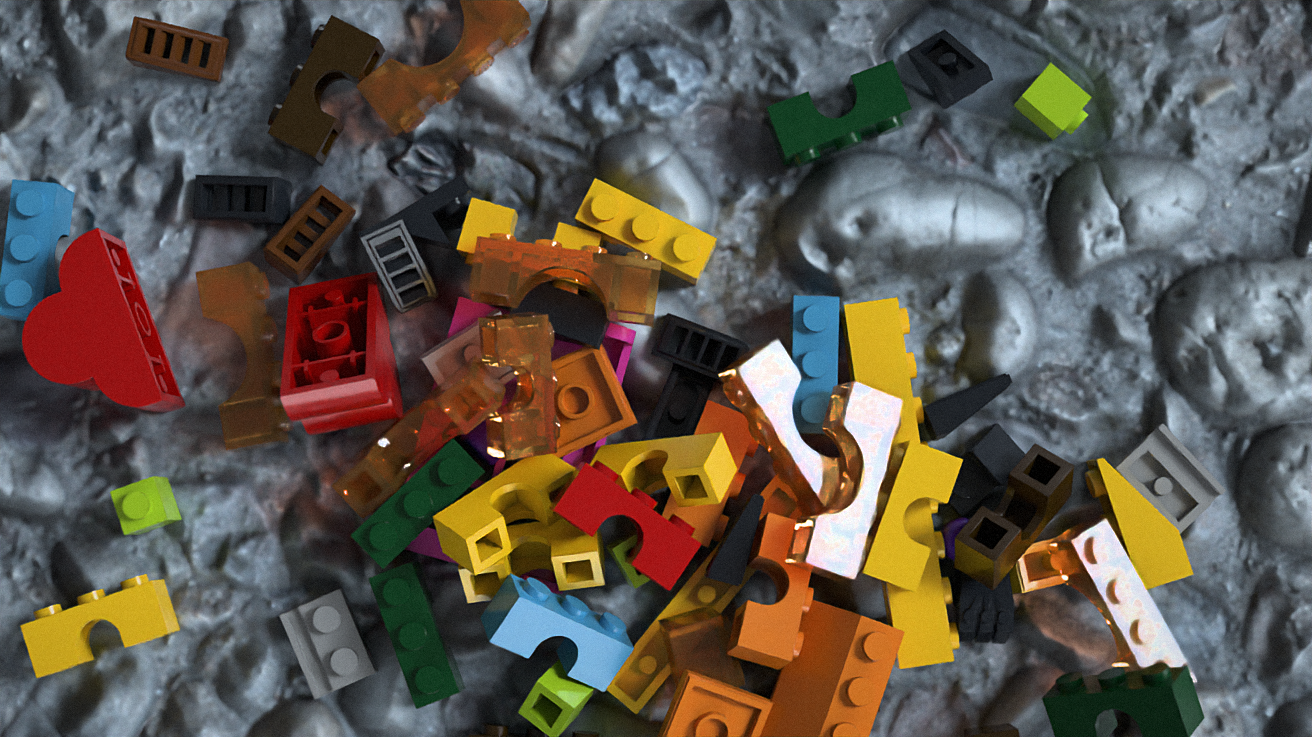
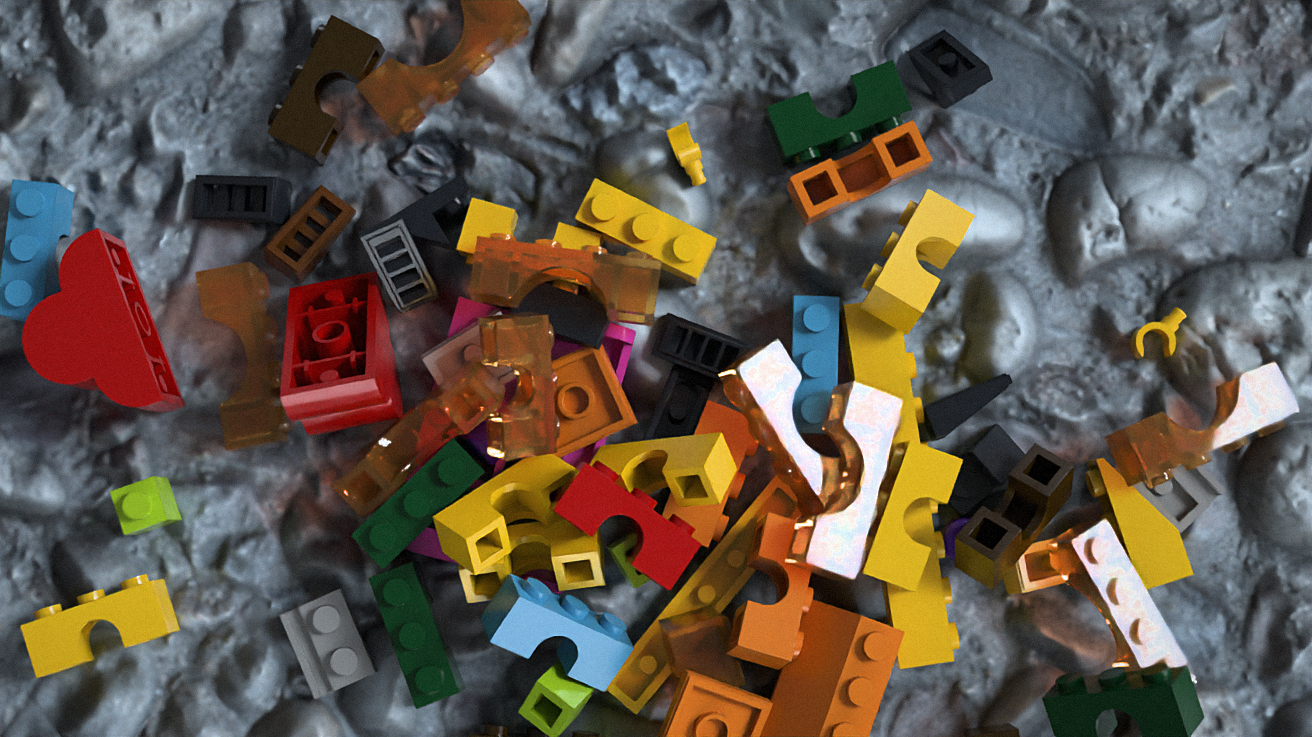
reddish brown slope [125,16,230,83] -> none
black slope [704,494,765,586] -> none
black hand [953,570,1014,644] -> none
lime brick [1013,63,1092,140] -> none
none -> yellow piece [666,122,706,186]
none -> orange arch [786,120,933,226]
none -> yellow arch [860,189,975,335]
none -> clear orange arch [1104,361,1299,489]
none -> yellow piece [1130,307,1186,359]

